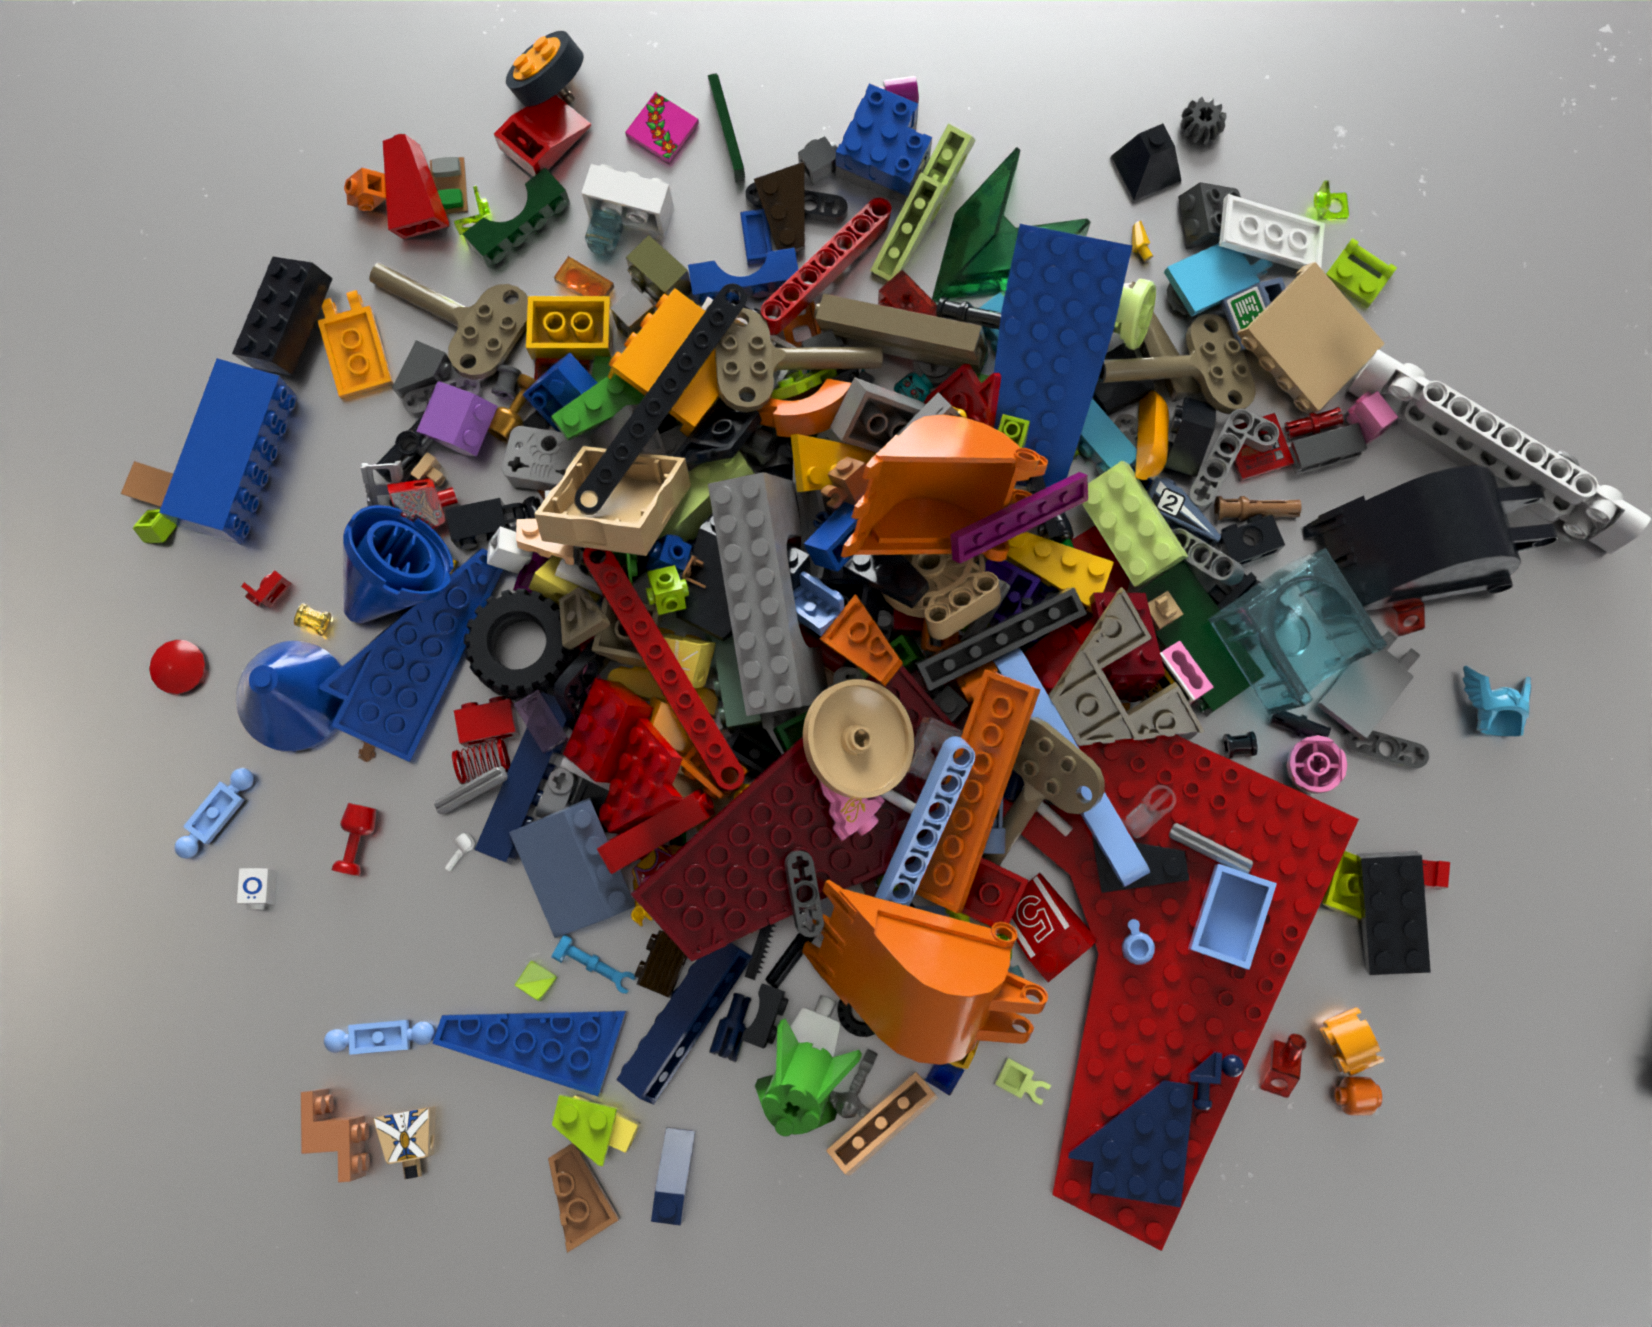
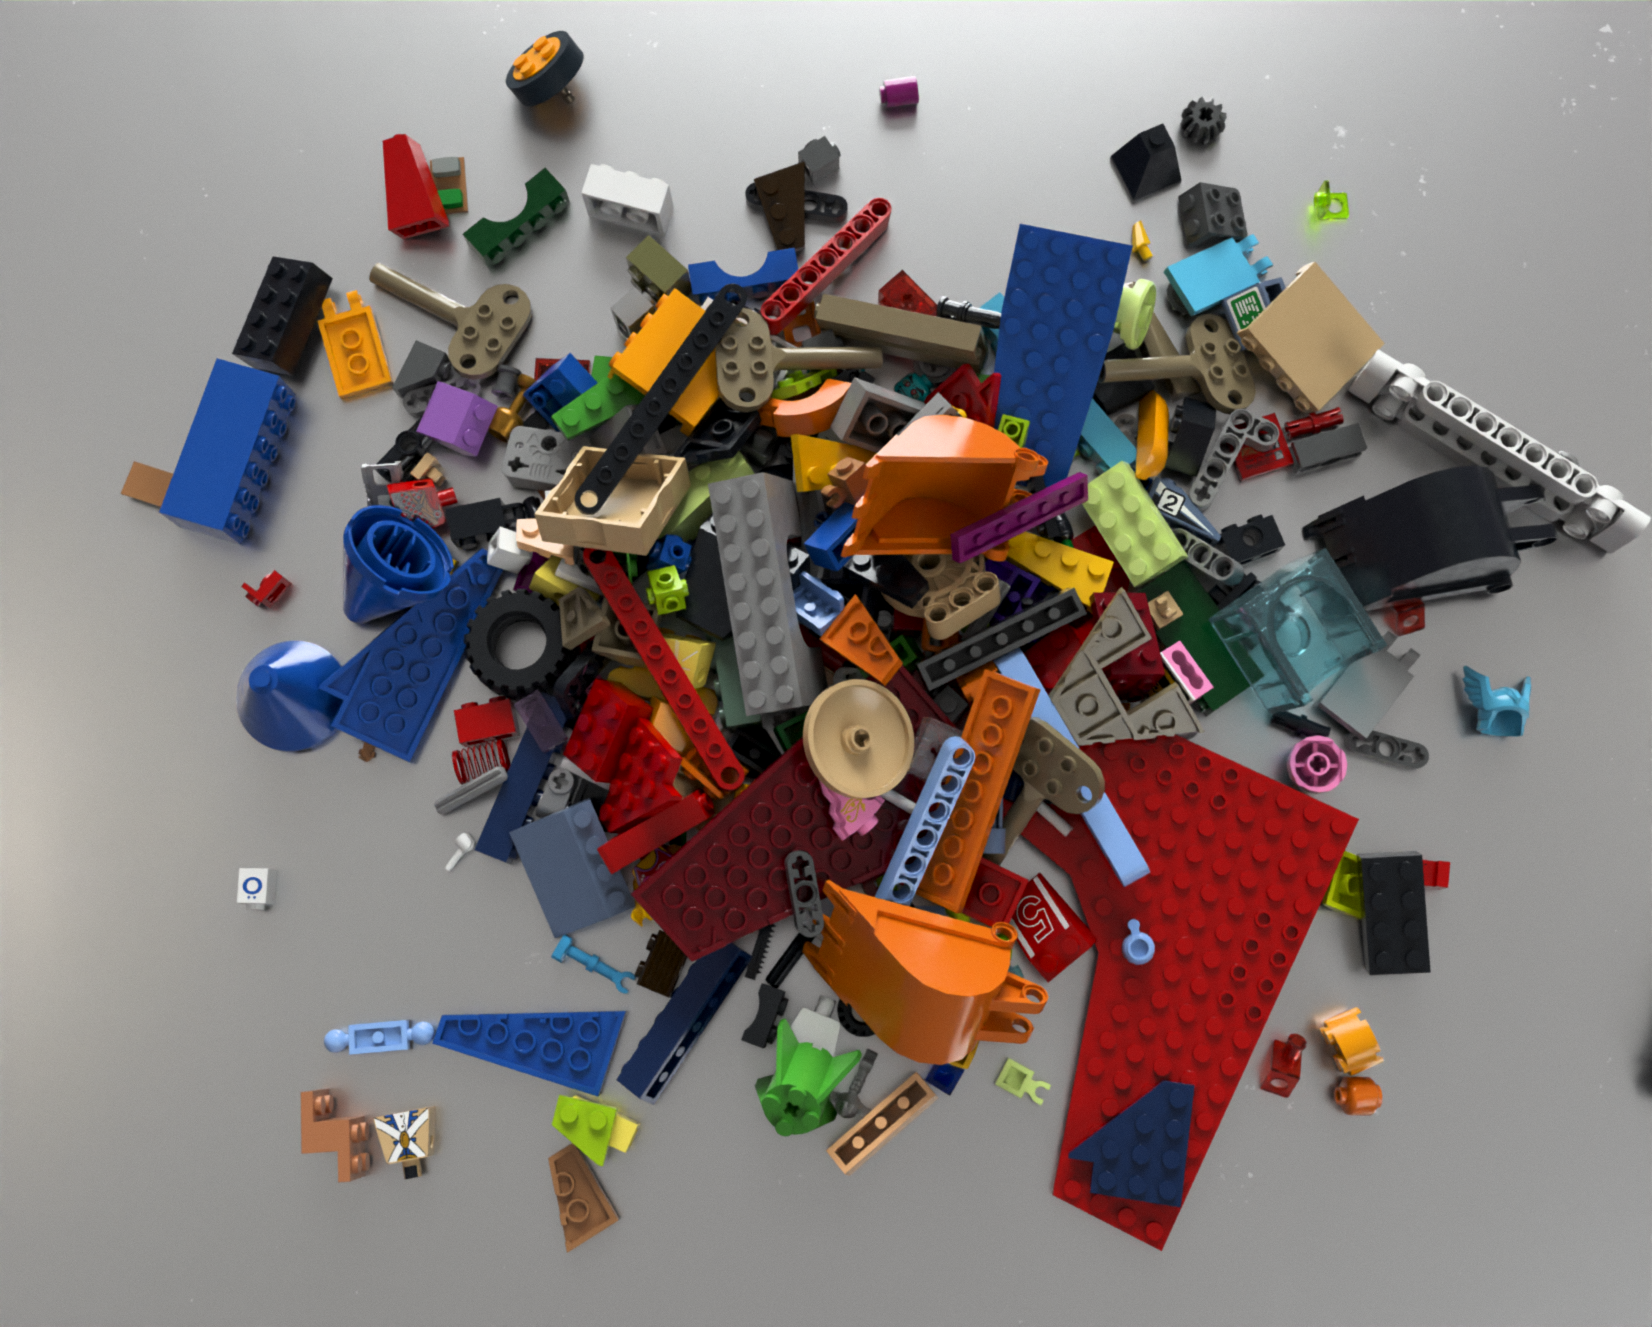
lime slope [132,509,177,543] -> none
red dish [149,639,207,695] -> none
light blue plate [174,768,254,859] -> none
clear yellow bush [294,603,332,636] -> none
red piece [331,803,377,876] -> none
orange brick [344,168,386,211] -> none
clear neon green bracket [454,185,491,235] -> none
red slope [494,95,592,177] -> none
lime slope [515,961,557,1001] -> none
yellow brick [526,296,614,360] -> none
clear orange plate [554,256,614,296] -> none
clear light blue brick [585,208,624,256] -> none
dark pink tile [625,92,699,164] -> none
slope [651,1127,696,1226] -> none
medium nougat piece [682,555,706,589] -> none
dark green tile [708,73,745,183] -> none
dark blue arm [709,993,751,1062] -> none
blue tile [740,209,773,265] -> none
blue piece [836,83,932,205] -> none
yellowish green brick [870,123,976,284] -> none
clear green windscreen [931,147,1091,303] -> none
black wing [1092,835,1189,893] -> none
clear piece [1121,785,1176,838] -> none
light grey axle [1169,824,1253,874] -> none
light blue piece [1188,864,1277,970] -> none
dark blue piece [1188,1051,1244,1110] -> none
medium nougat pin [1214,496,1302,521] -> none
white tile [1219,194,1325,270] -> none
black bush [1223,731,1258,759] -> none
lime plate [1326,238,1397,308] -> none
bright pink brick [1345,391,1399,445] -> none

